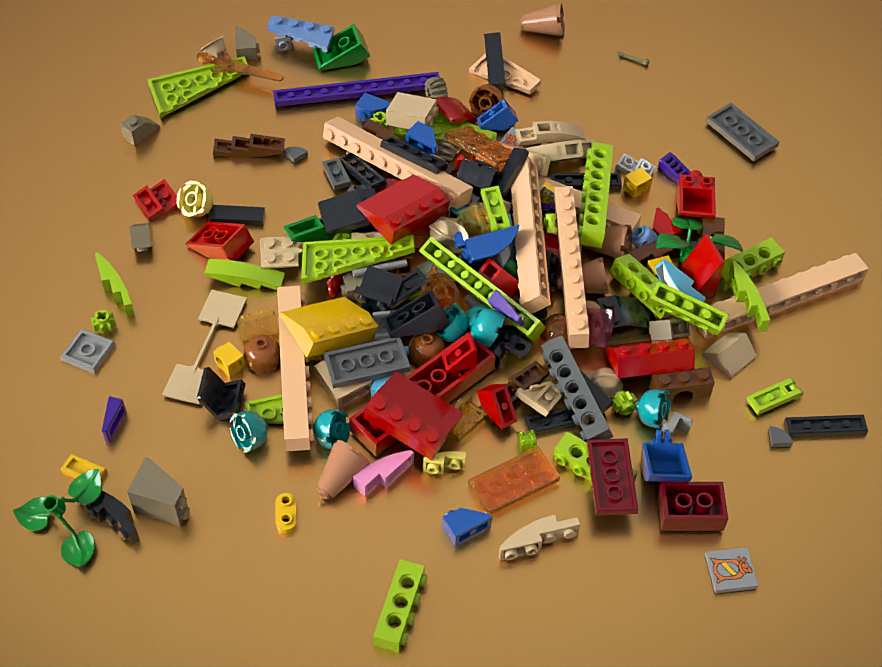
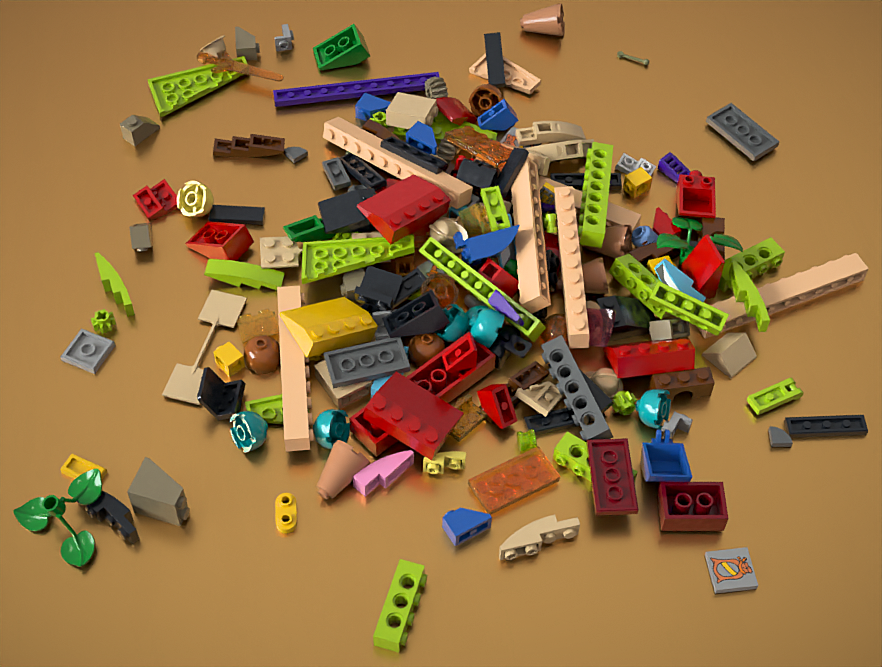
dark purple slope [102,396,126,443] -> none
medium blue wing [267,15,335,53] -> none
red piece [327,274,342,296] -> none
light grey bar [352,259,407,277] -> none

